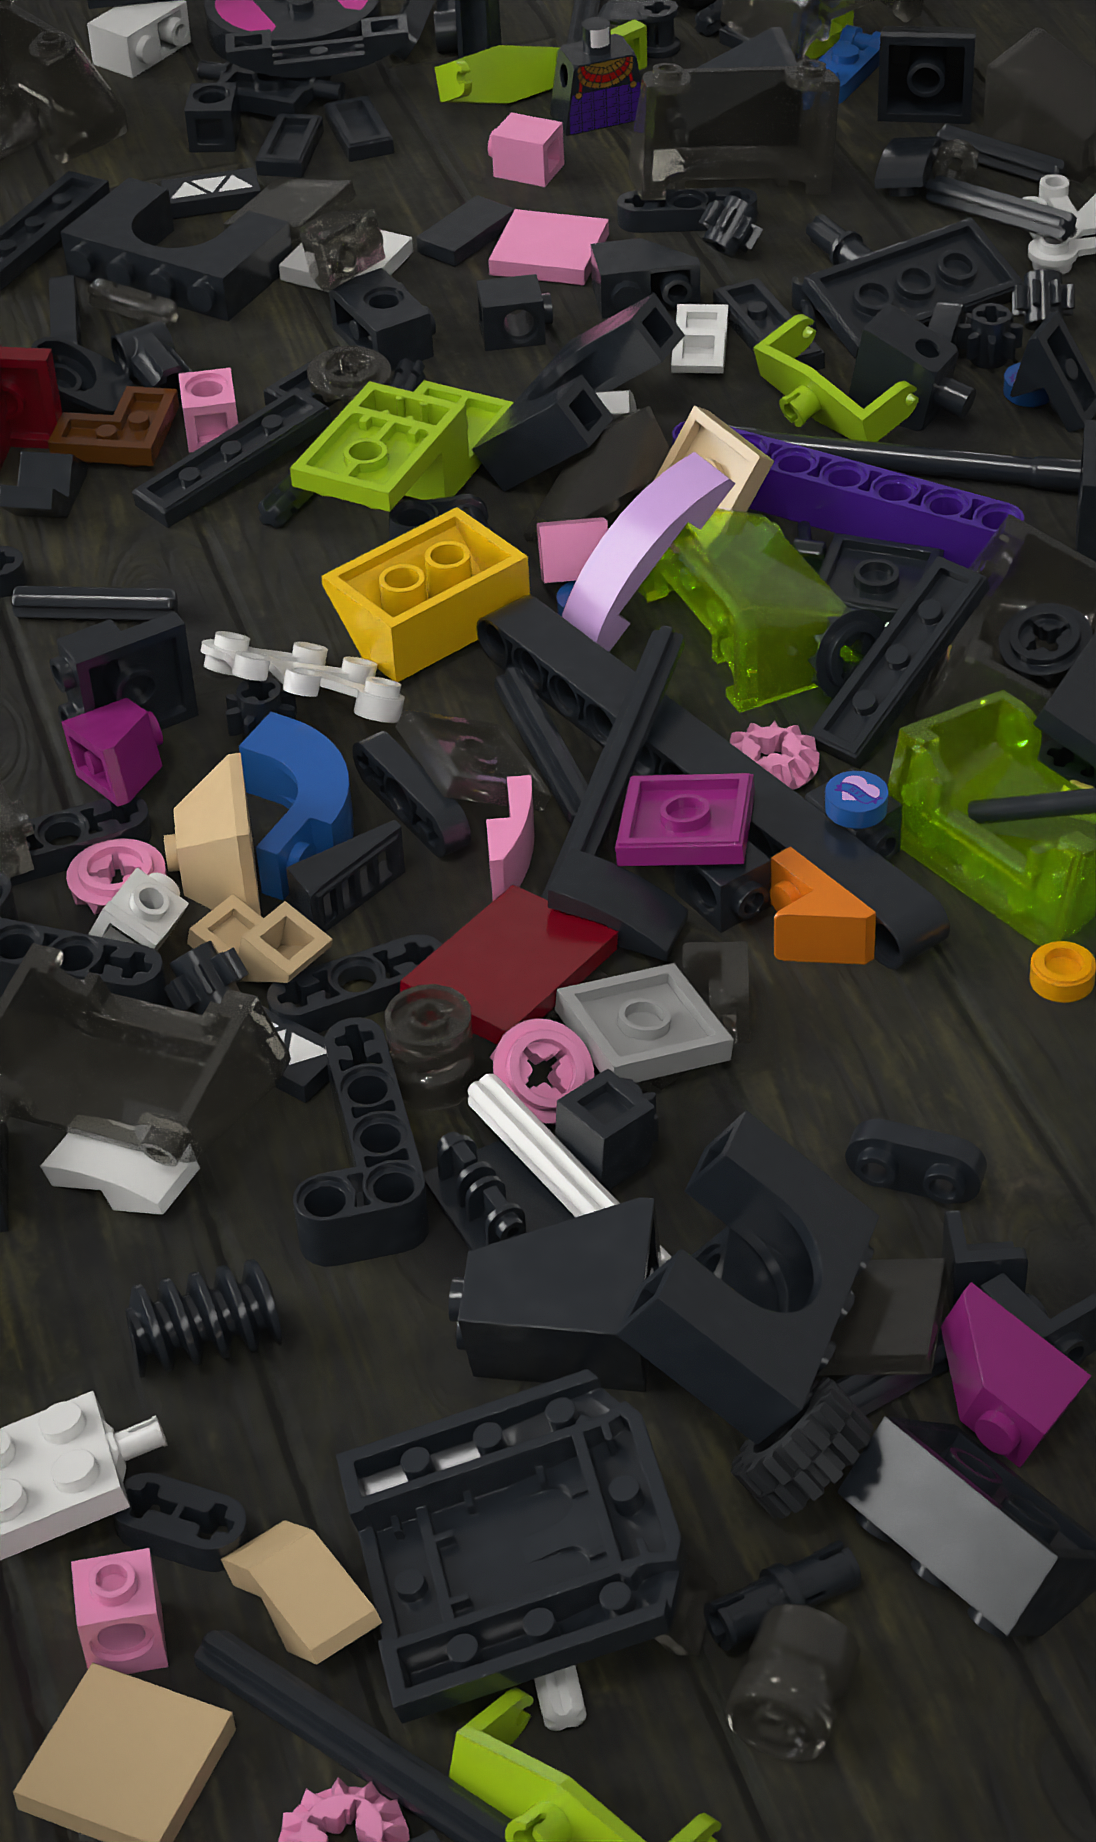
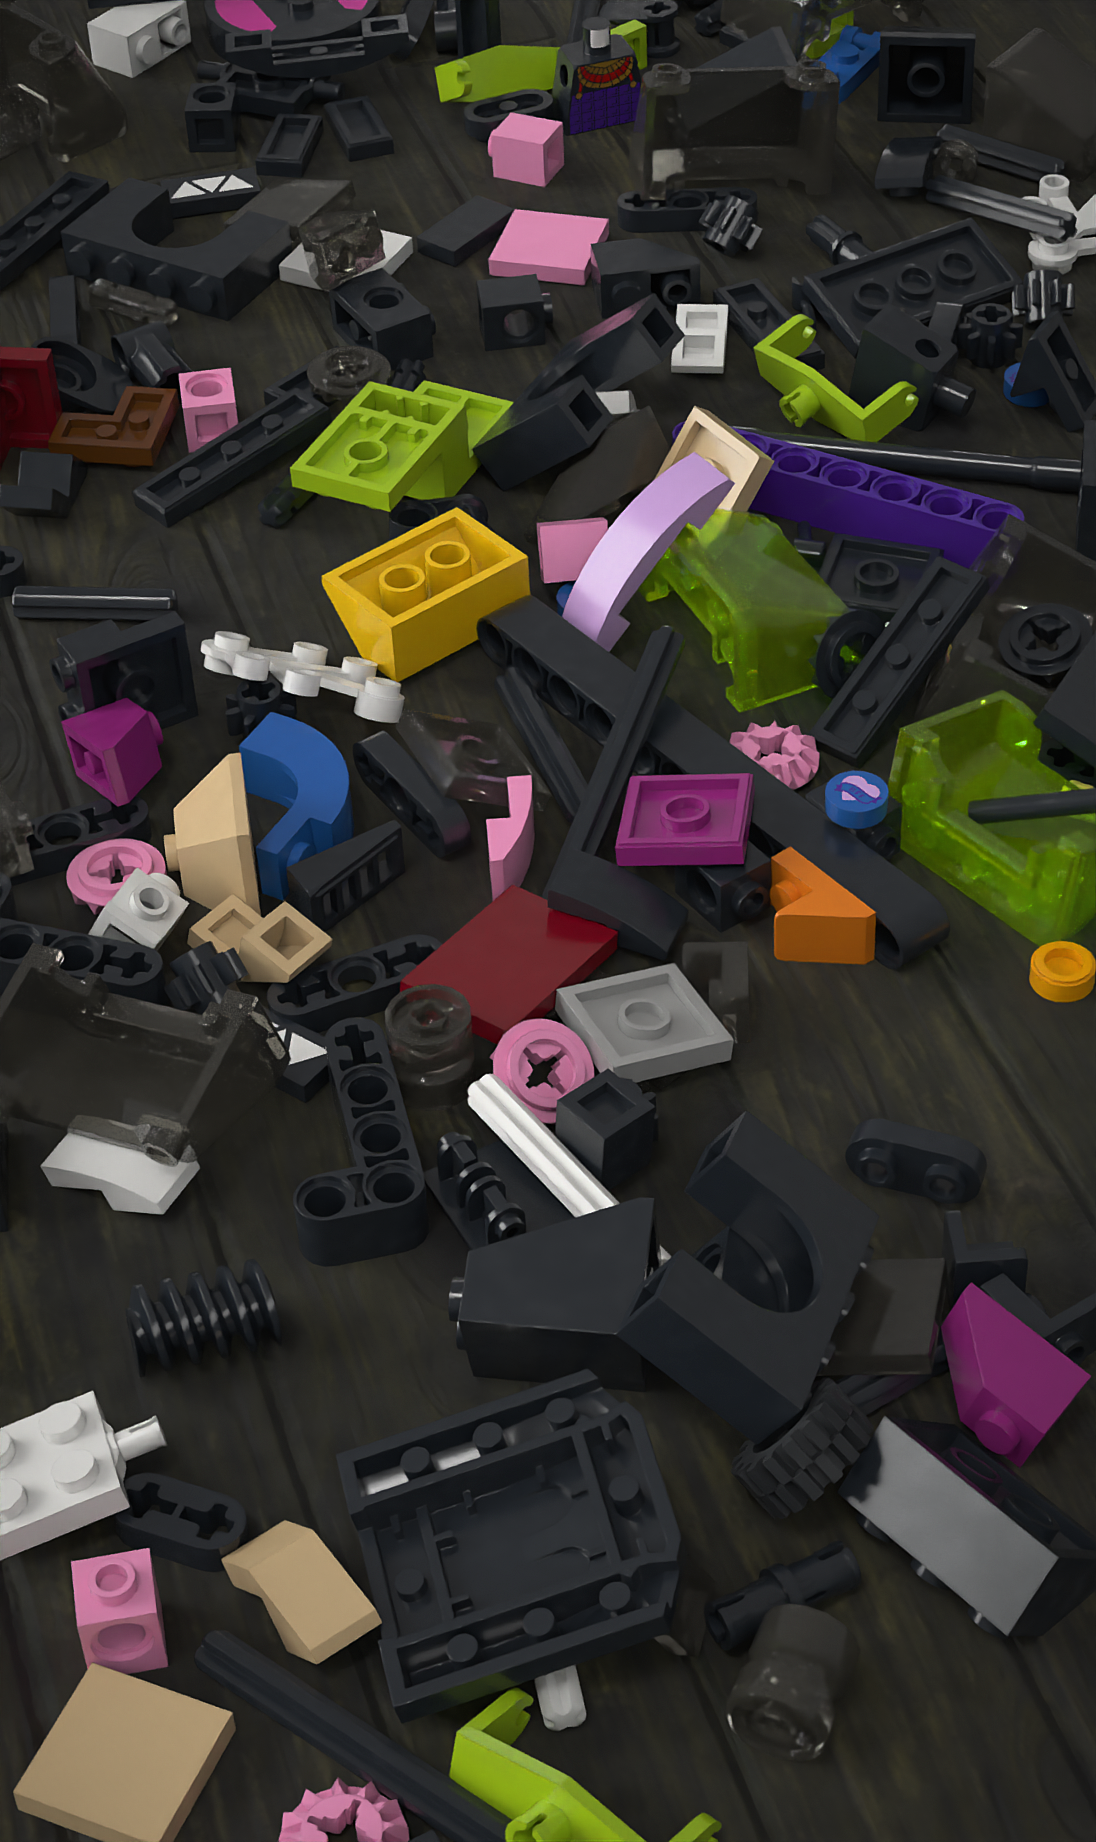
none -> black plate [464,89,553,143]

